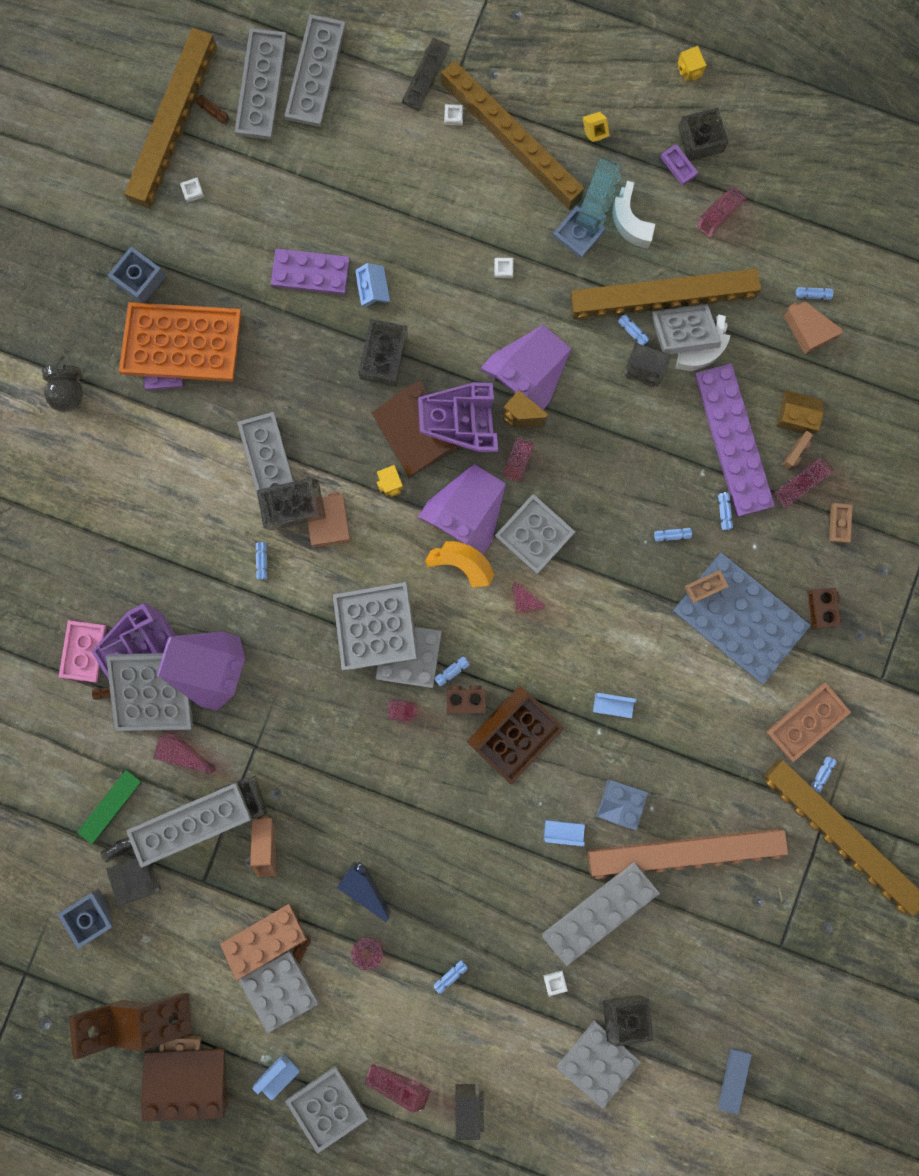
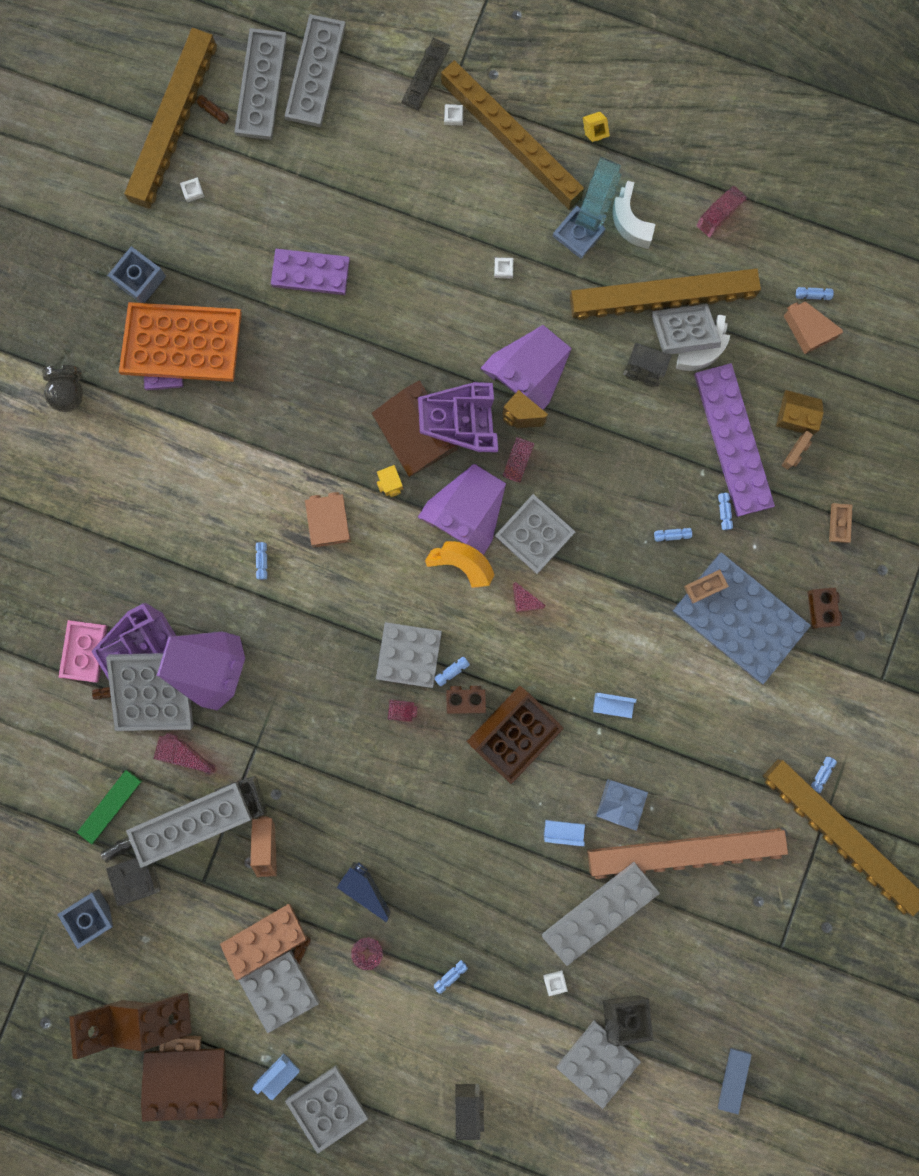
light grey plate [237,412,305,531] -> none
clear smoke brick [257,477,326,531] -> none
light grey plate [333,582,418,671] -> none
light blue panel [355,263,390,306] -> none
clear smoke brick [358,318,408,387] -> none
clear pink slope [364,1064,431,1113] -> none
light blue axle [618,314,649,346] -> none
medium lavender plate [660,144,698,186] -> none
yellow brick [678,46,706,81] -> none
clear smoke brick [678,108,728,161] -> none
nougat plate [766,682,851,762] -> none
clear pink slope [773,456,834,508] -> none

